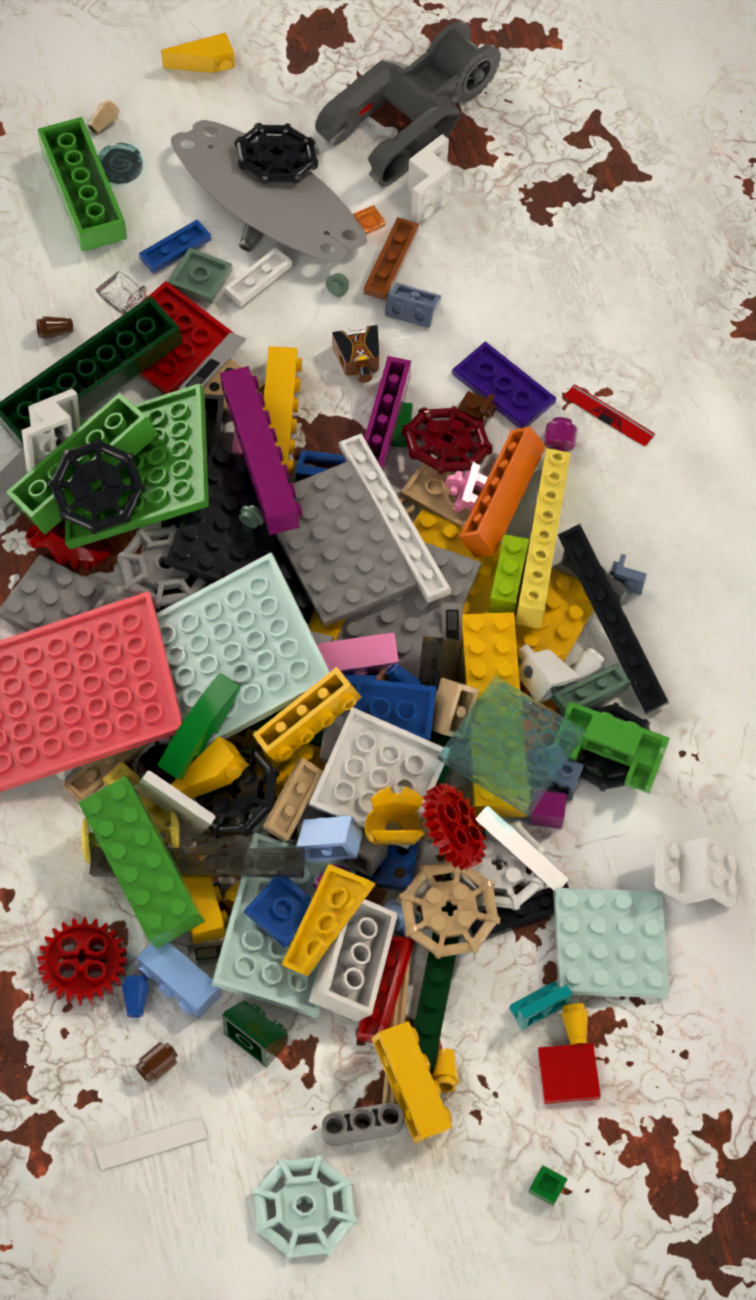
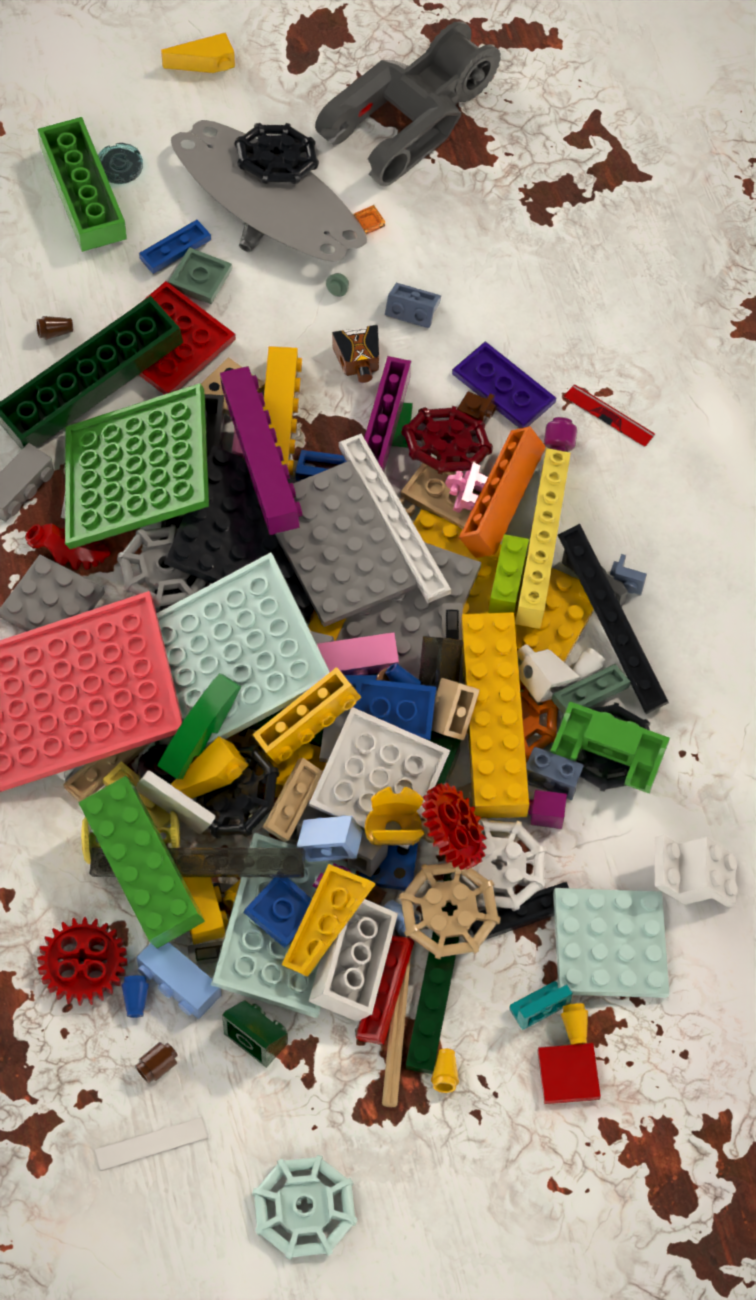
bright green brick [6,393,159,534] -> none
white bracket [22,389,81,472] -> none
black plate [48,438,146,534] -> none
tan cone [87,100,120,134] -> none
clear piece [95,271,147,315] -> none
light grey sticker [179,332,246,389] -> none
white plate [224,247,292,307] -> none
sand green plate [239,505,264,529] -> none
light grey beam [322,1103,403,1146] -> none
dark orange plate [364,217,419,301] -> none
yellow brick [371,1021,452,1145] -> none
white bracket [408,134,452,223] -> none
clear light blue plate [438,676,586,816] -> none
white sticker [476,806,568,891] -> none
green plate [528,1165,568,1207] -> none

